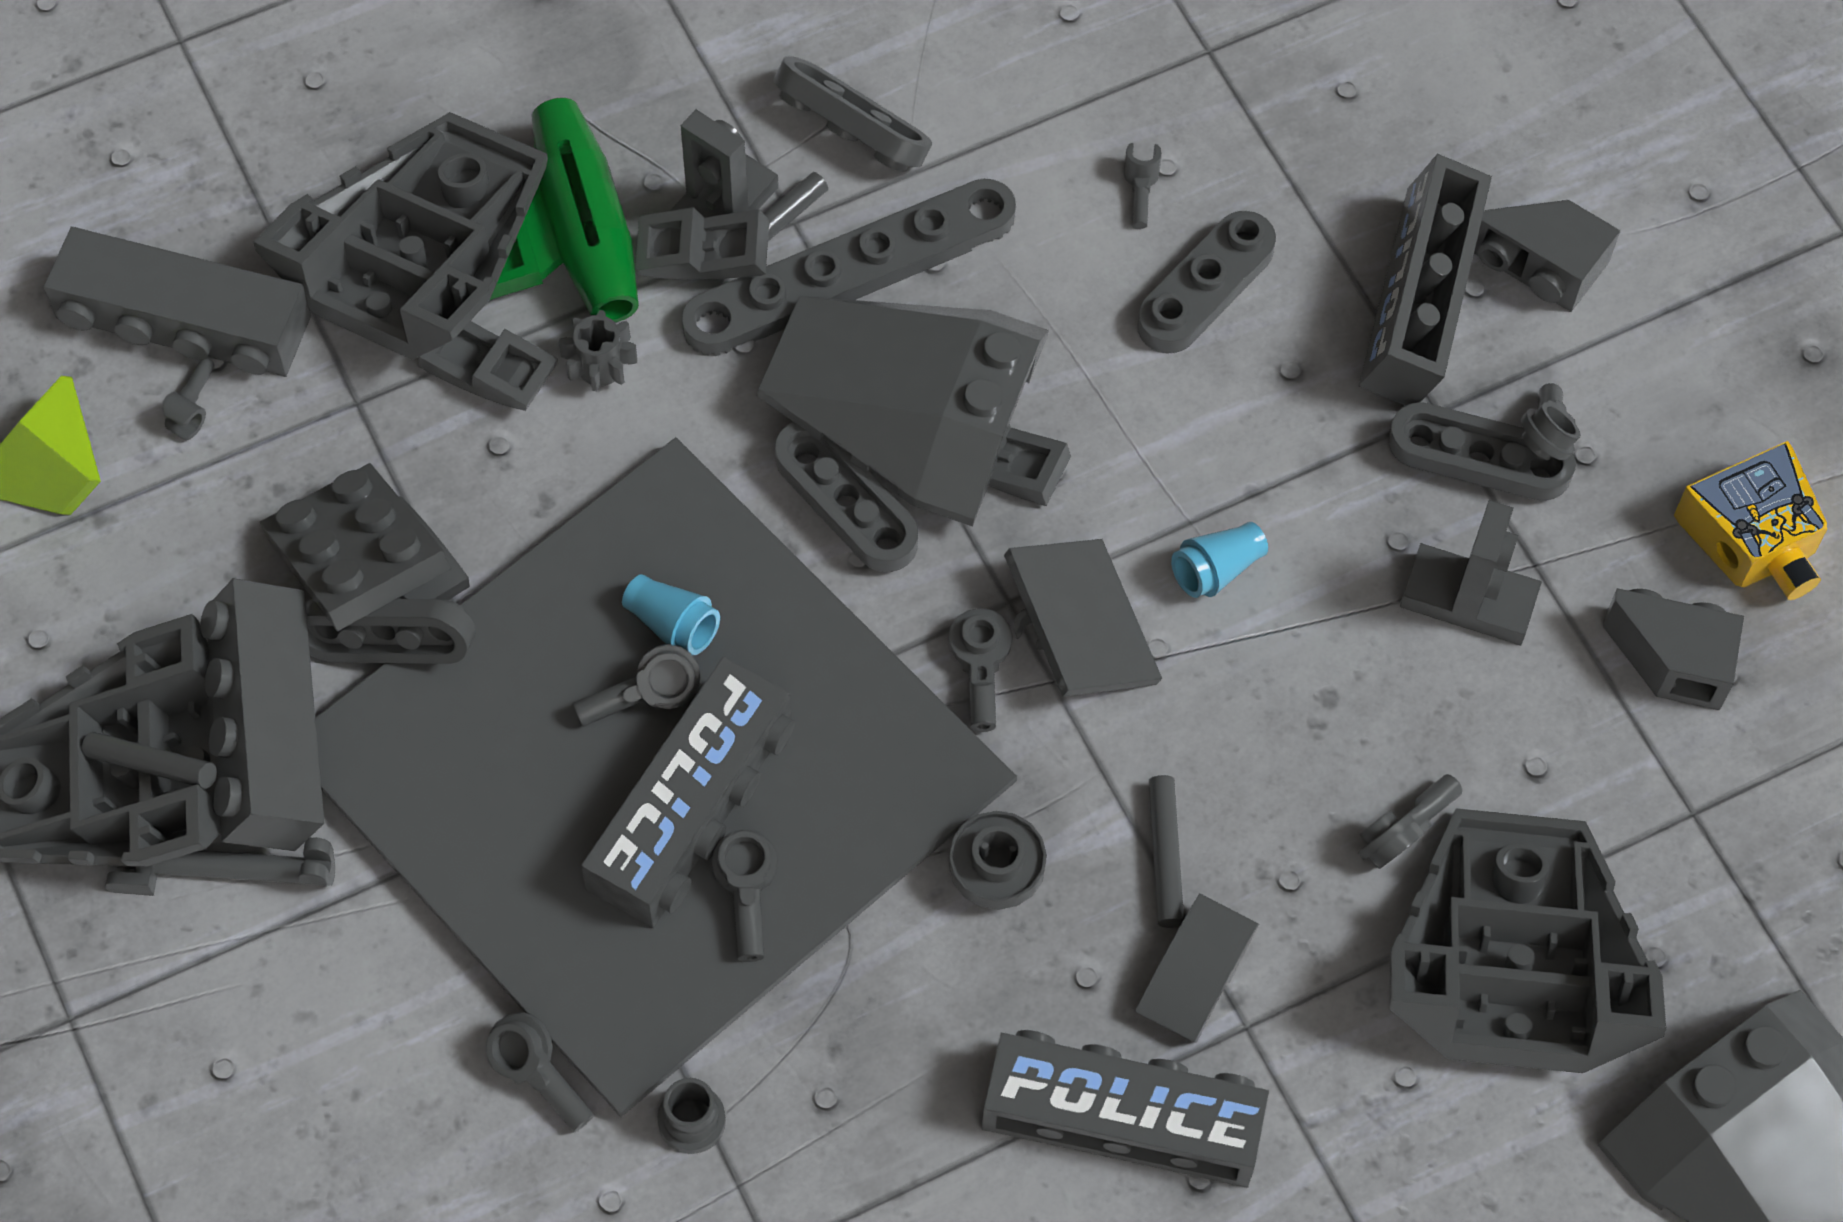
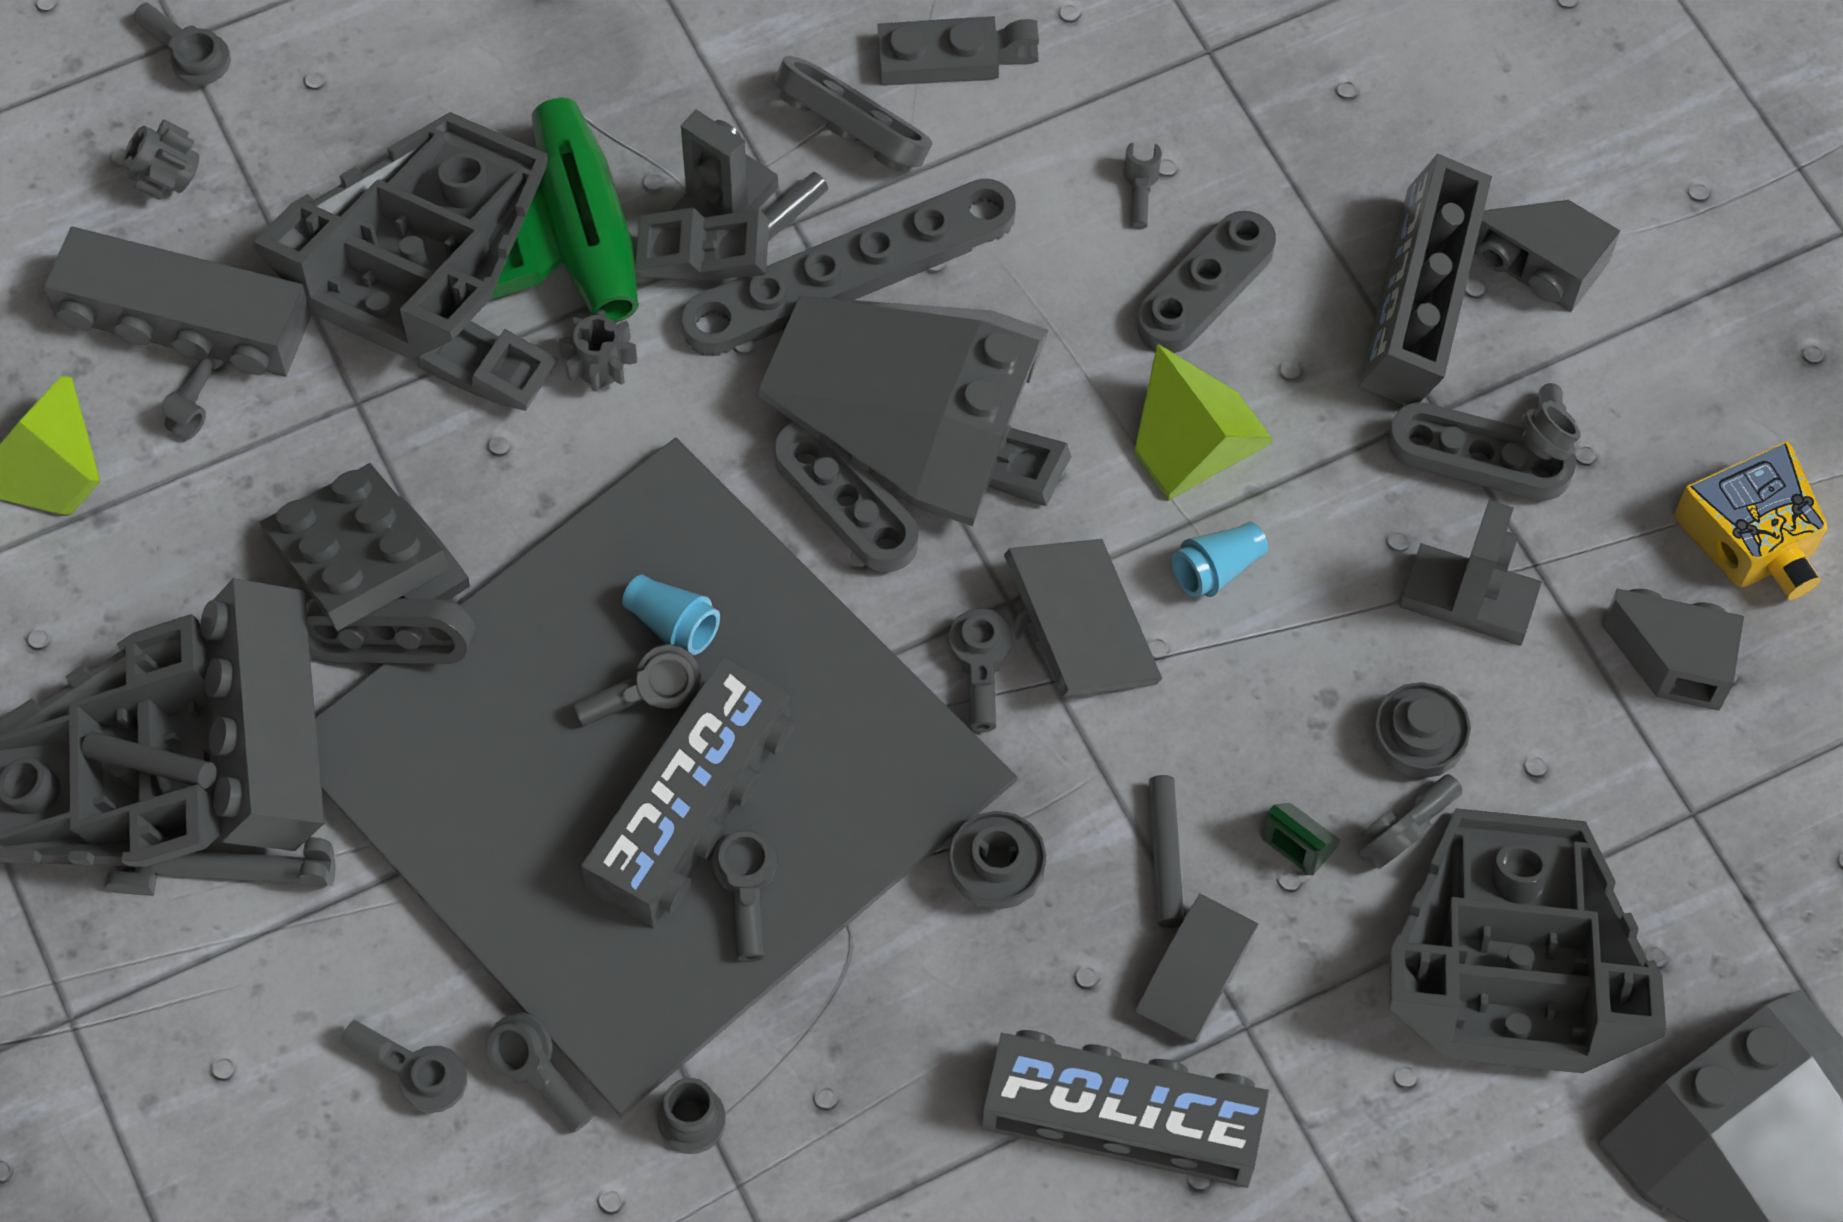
none -> dark grey gear [123,119,199,200]
none -> dark grey plate [134,3,231,86]
none -> dark grey plate [341,1020,467,1113]
none -> dark grey plate [878,16,1039,86]
none -> lime slope [1134,343,1272,501]
none -> dark green slope [1261,803,1340,875]
none -> dark grey plate [1373,682,1471,778]

